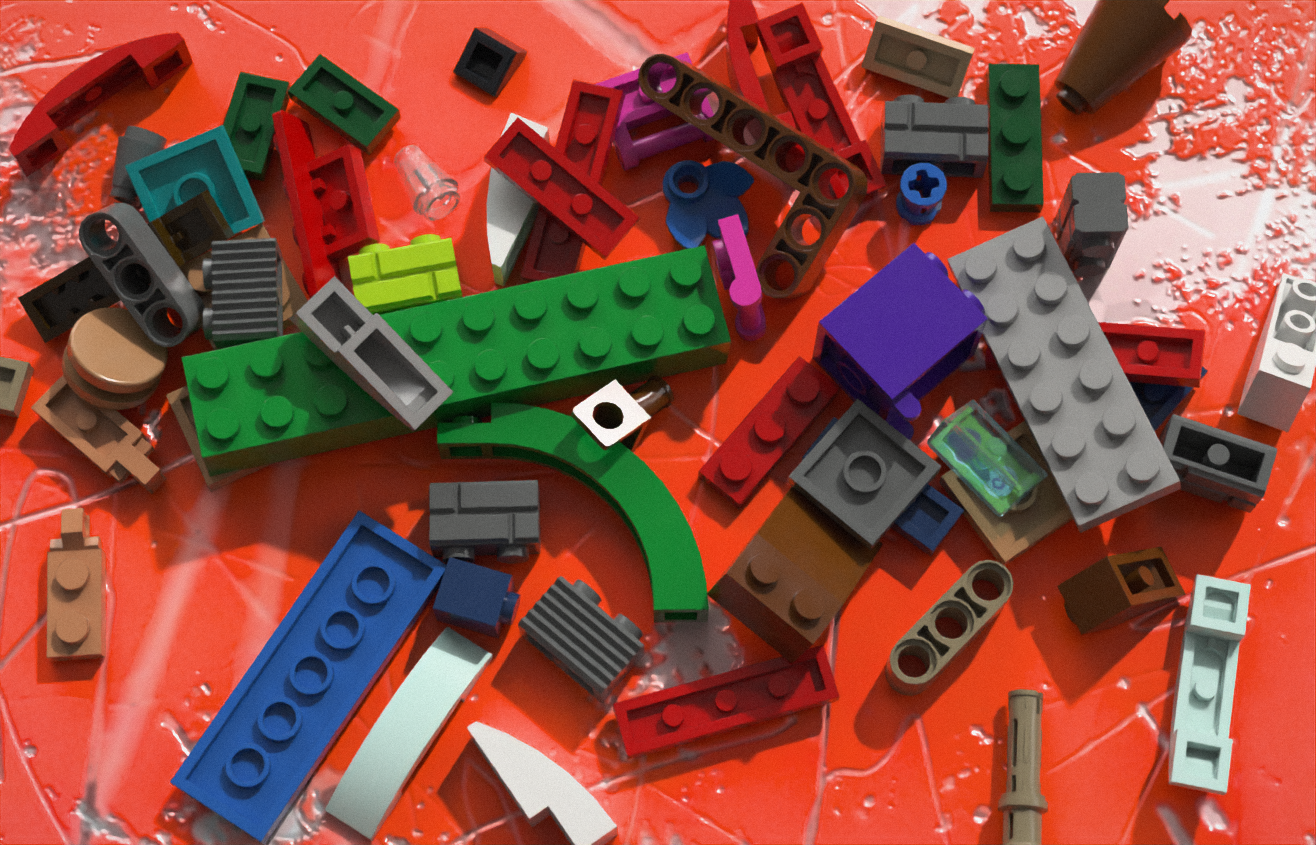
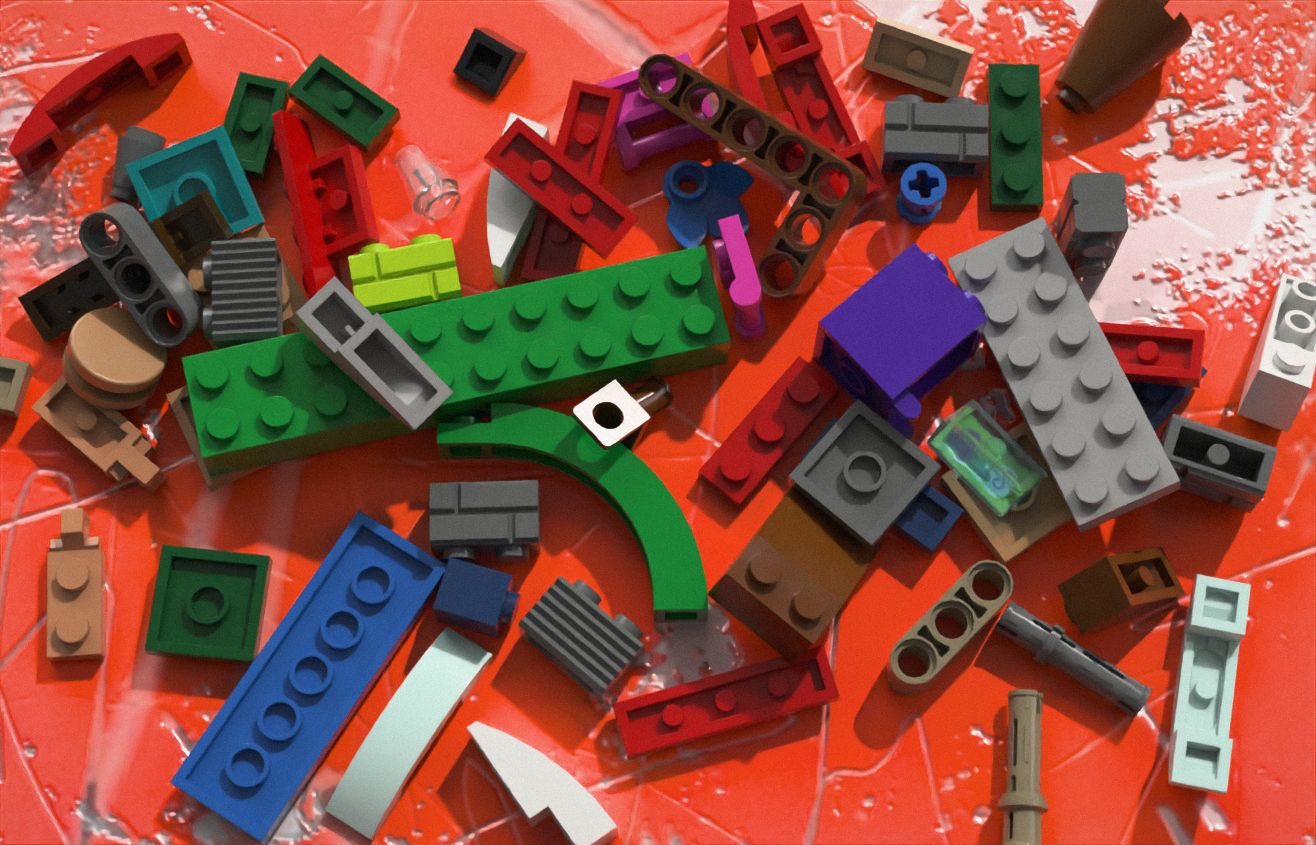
none -> dark green plate [145,545,273,666]
none -> dark grey pin [993,600,1152,719]

